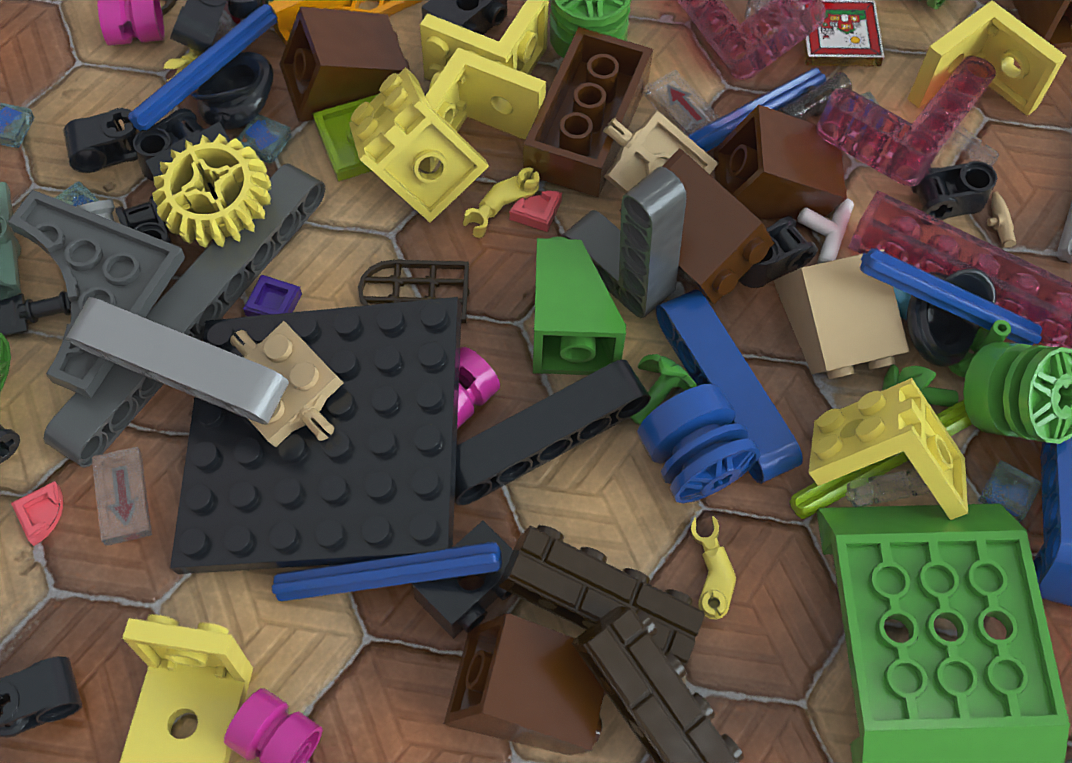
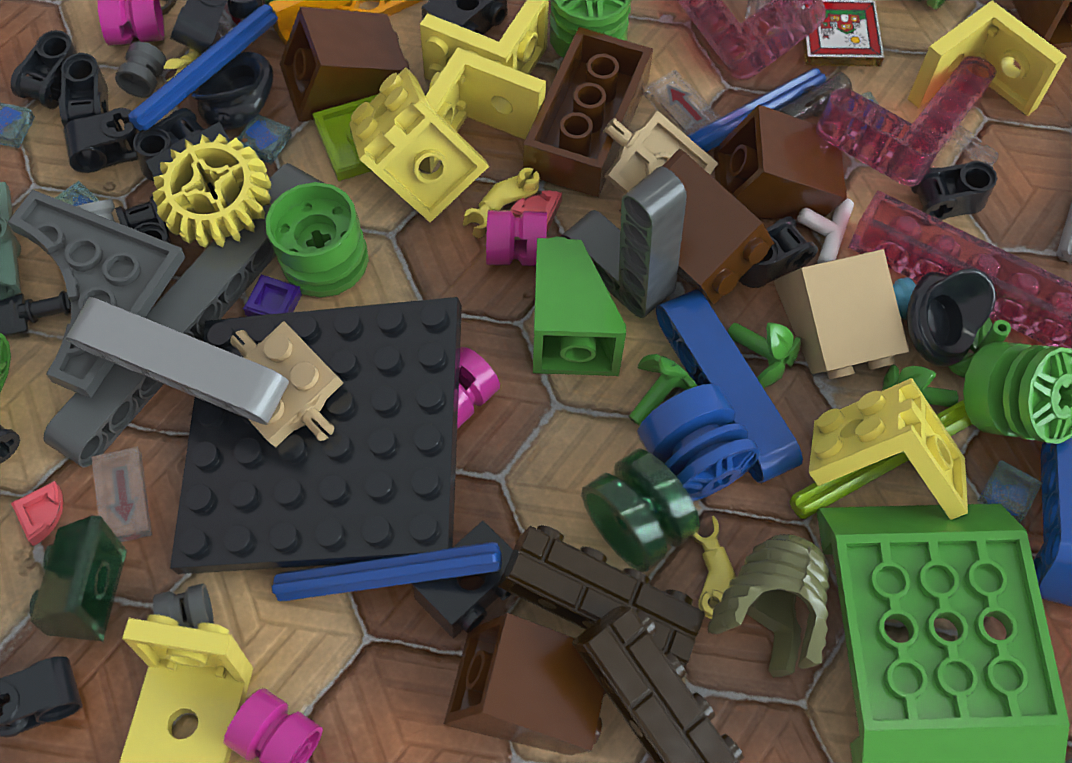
dark brown window [358,259,470,323] -> none
black beam [455,360,651,505] -> none
clear axle [845,469,931,507] -> none
blue axle [860,248,1042,345] -> none
tan helmet [987,192,1016,248] -> none
none -> black piece [11,30,78,109]
none -> clear green slope [29,515,127,642]
none -> black piece [59,53,109,127]
none -> dark grey wheel [115,41,167,98]
none -> dark grey wheel [153,583,214,629]
none -> bright green wheel [265,182,369,298]
none -> dark pink wheel [486,210,547,266]
none -> clear green wheel [581,448,700,572]
none -> olive hair [708,534,830,678]
none -> bright green plant [728,322,801,388]

